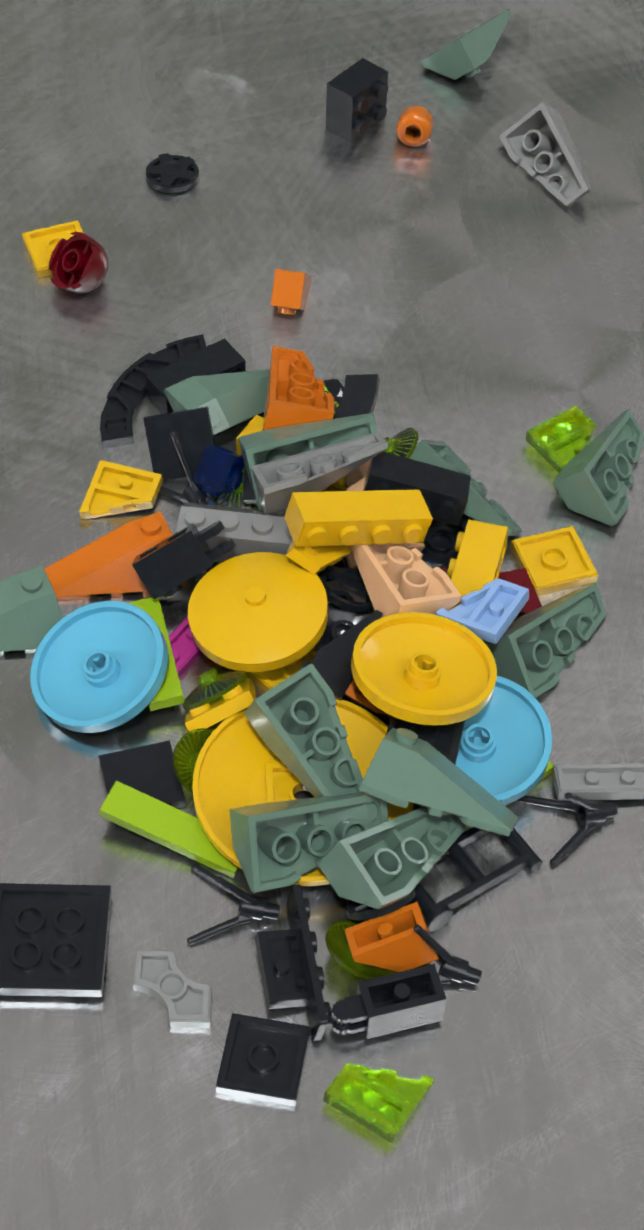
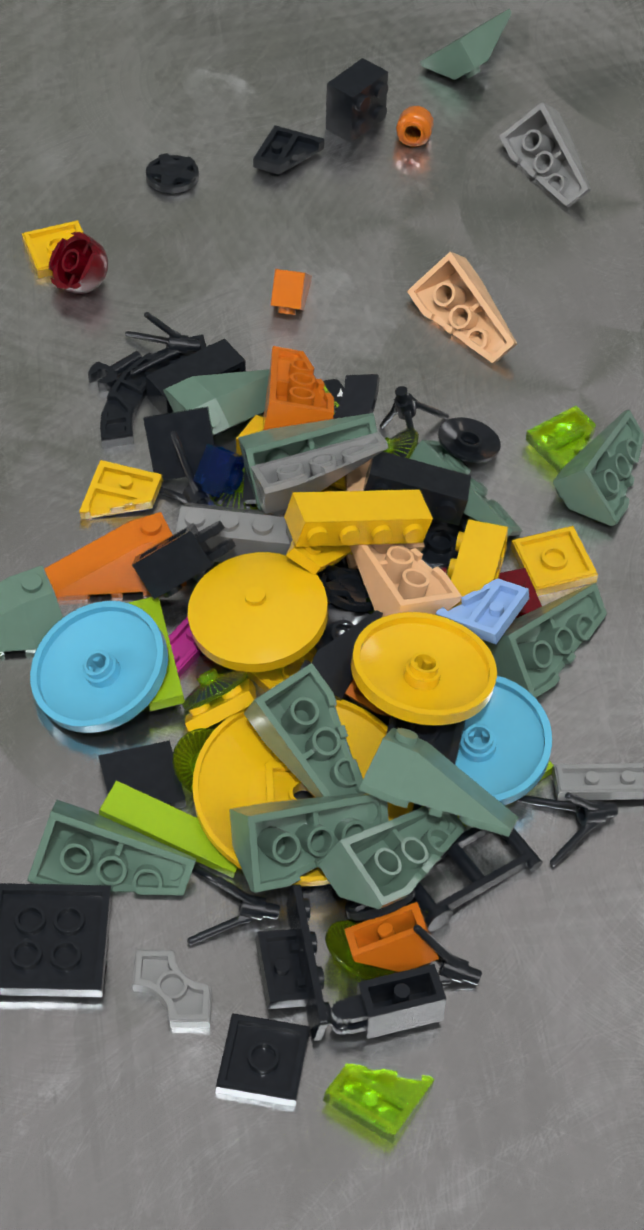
none -> sand green wedge [27,800,196,896]
none -> black bar [88,351,142,392]
none -> black plant [125,312,200,377]
none -> black wing [253,125,324,174]
none -> black plant [379,386,449,449]
none -> light nougat wedge [407,252,517,364]
none -> black dish [438,417,501,463]

